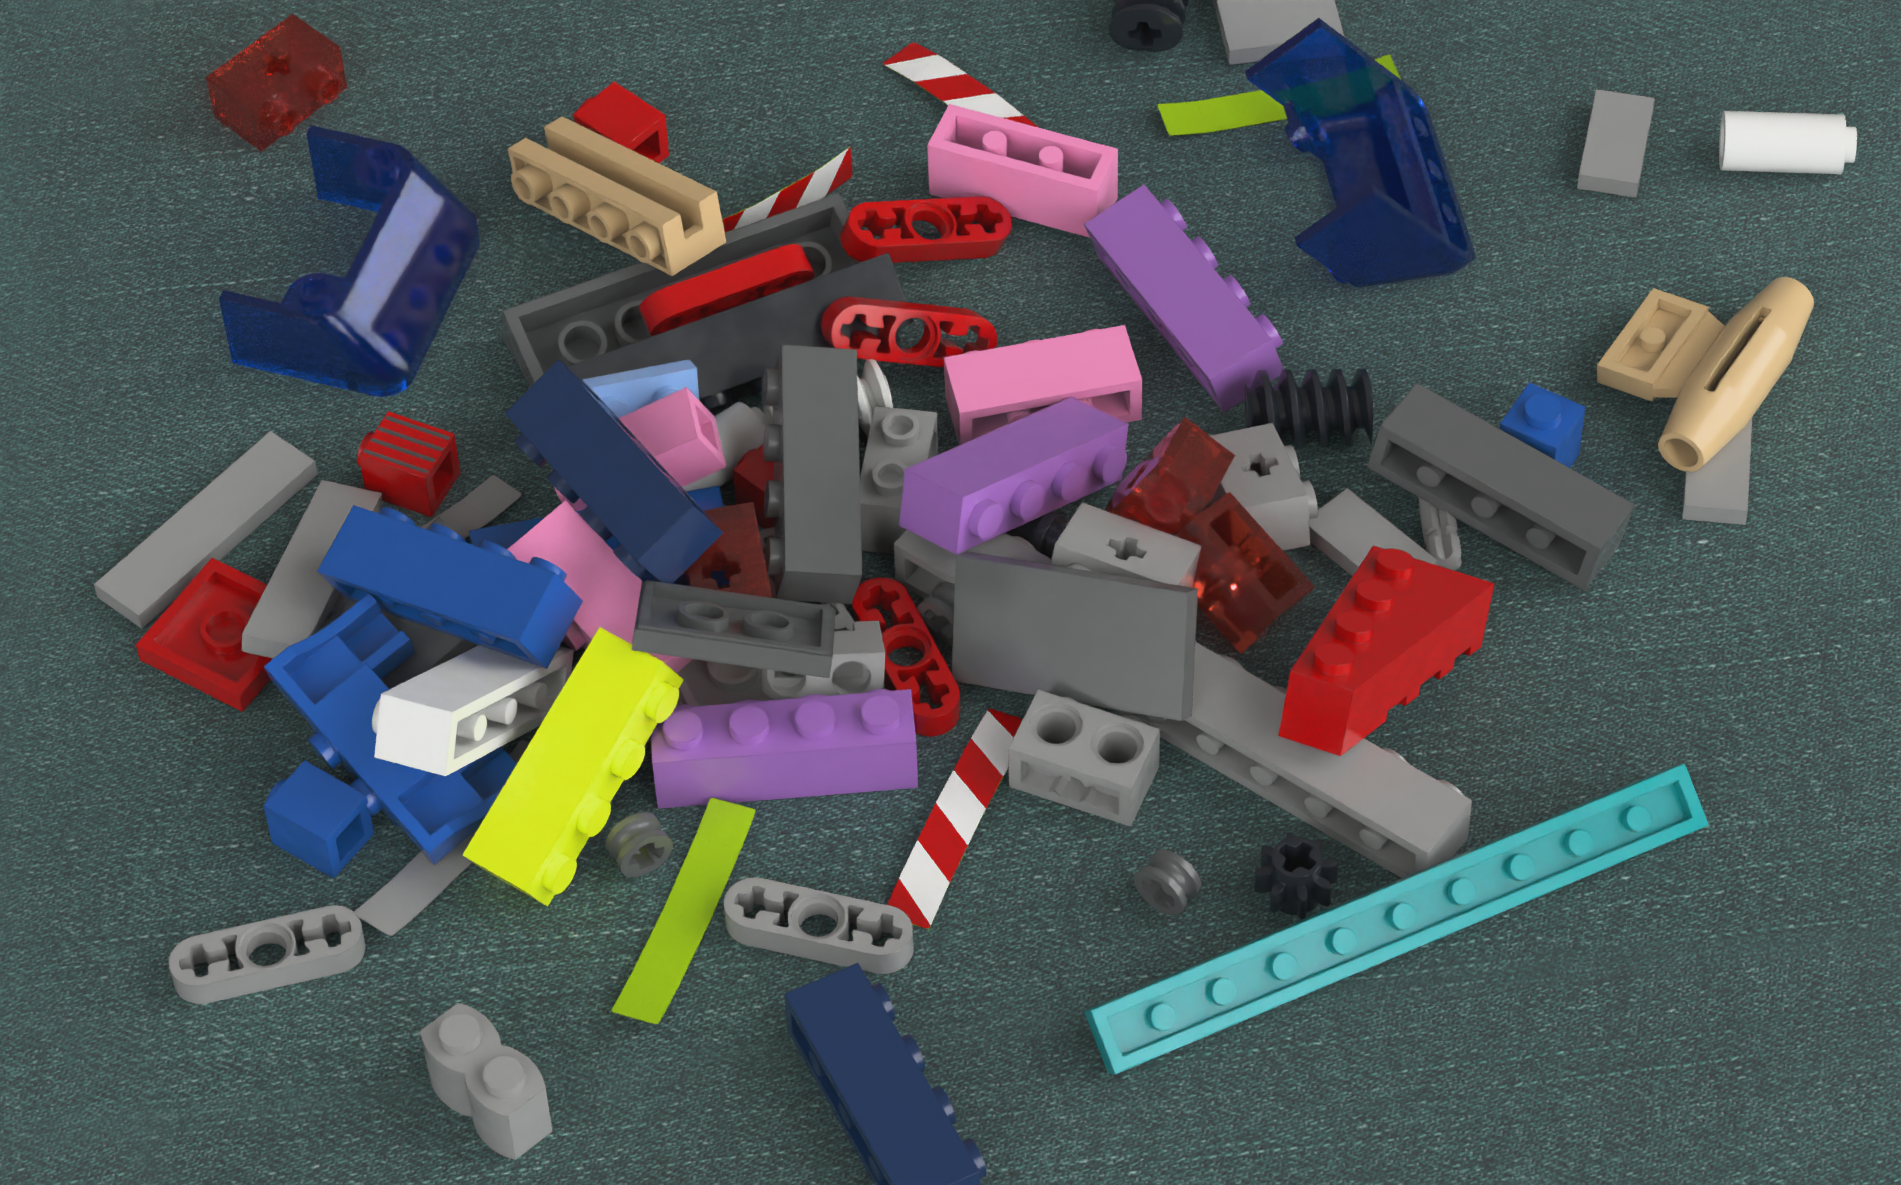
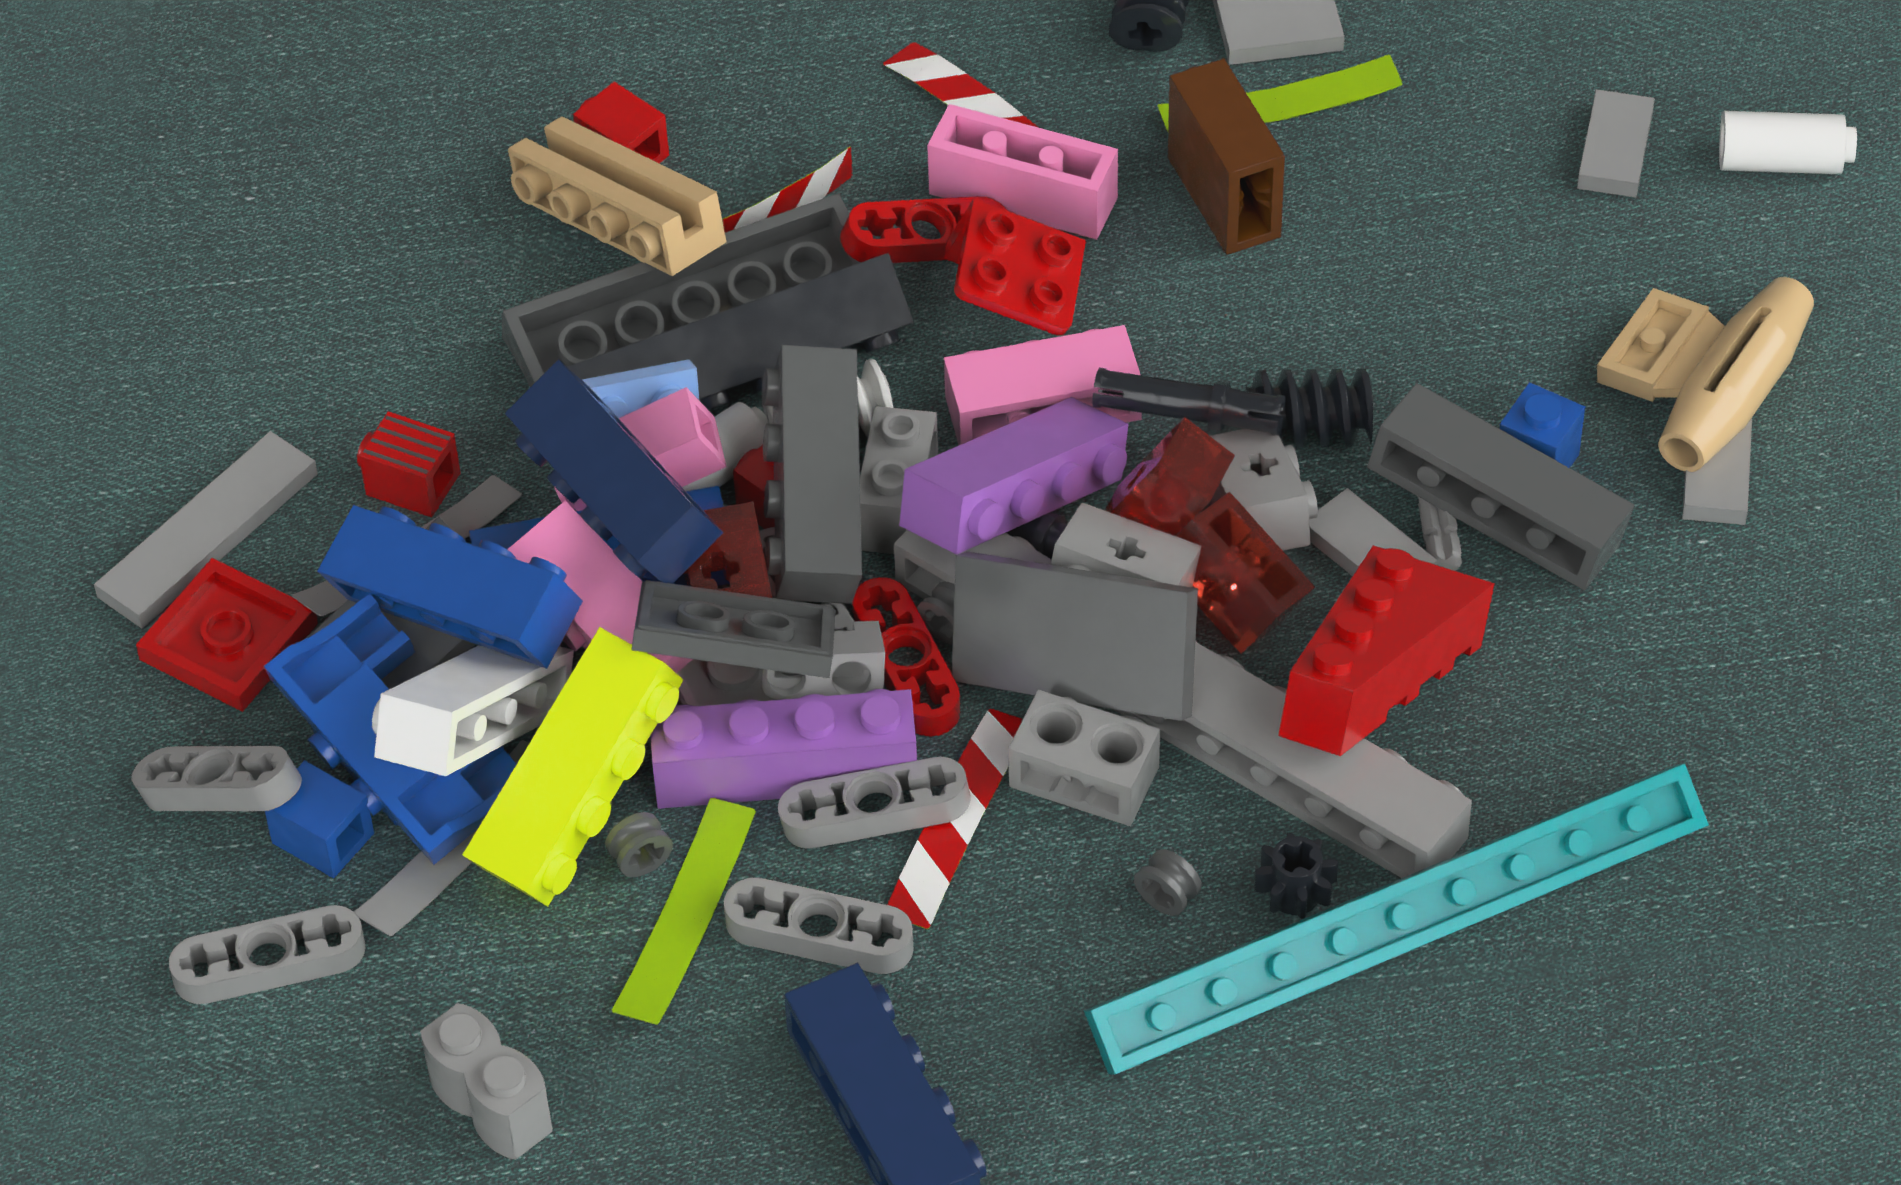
clear red brick [206,14,347,152] -> none
clear blue windscreen [219,125,480,397] -> none
light grey tile [242,480,382,658] -> none
red beam [639,244,815,337] -> none
red beam [821,296,997,367] -> none
medium lavender brick [1084,185,1284,413] -> none
clear blue windscreen [1245,18,1475,288] -> none
none -> light grey beam [131,746,302,811]
none -> light grey beam [778,757,971,849]
none -> red bracket [944,198,1086,336]
none -> black pin [1092,367,1285,436]
none -> reddish brown brick [1168,58,1285,255]

